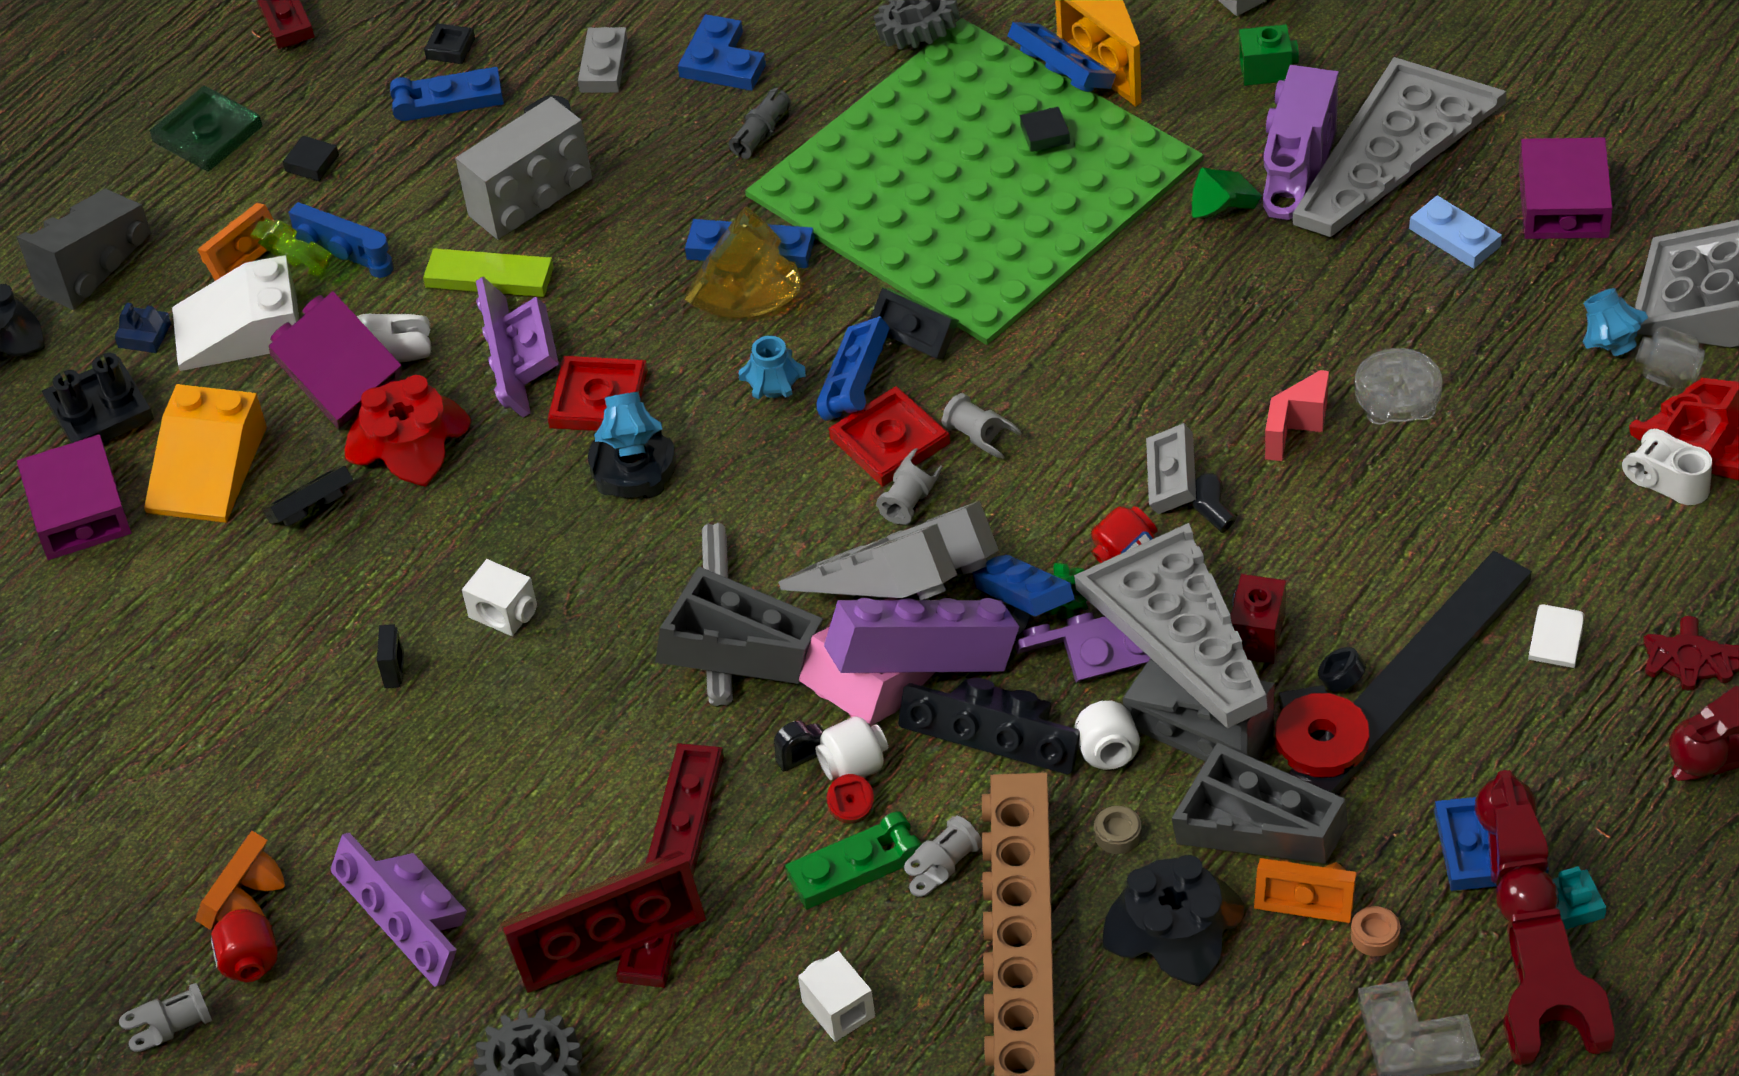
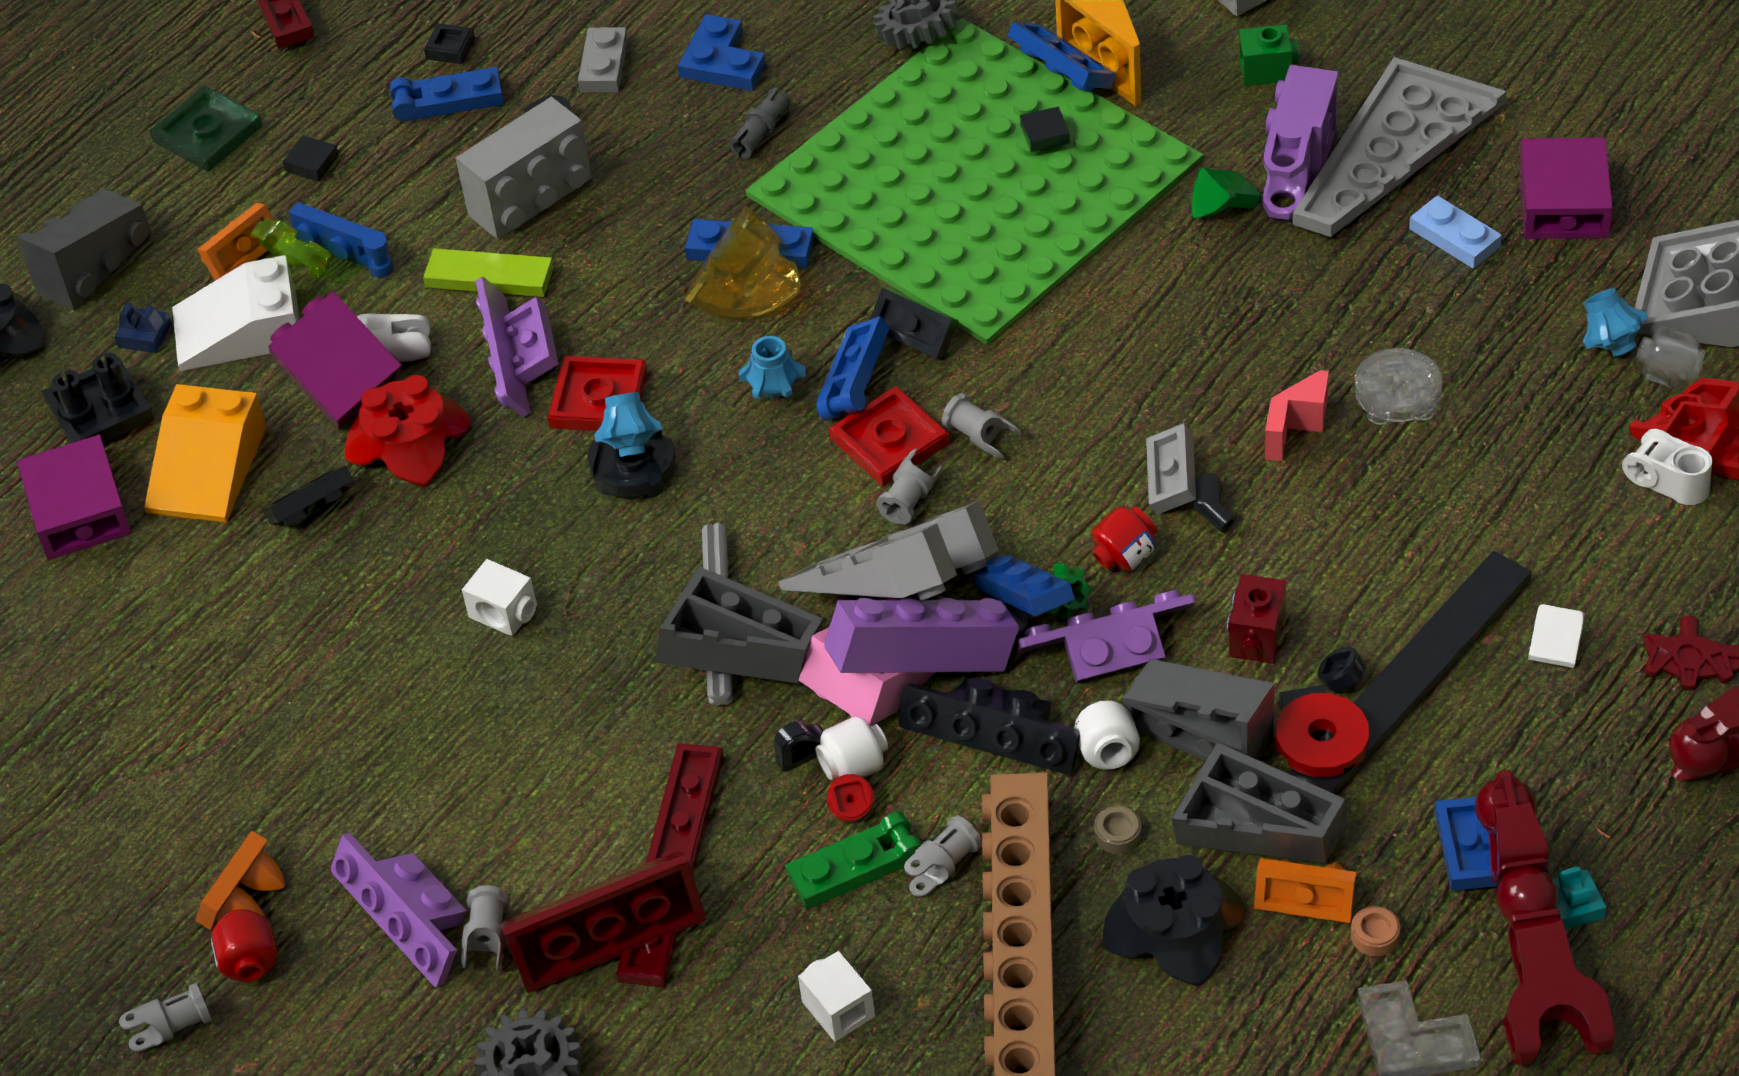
black tile [377,624,404,688] -> none
light grey wing [1074,523,1267,729] -> none
none -> light grey piece [461,885,510,971]

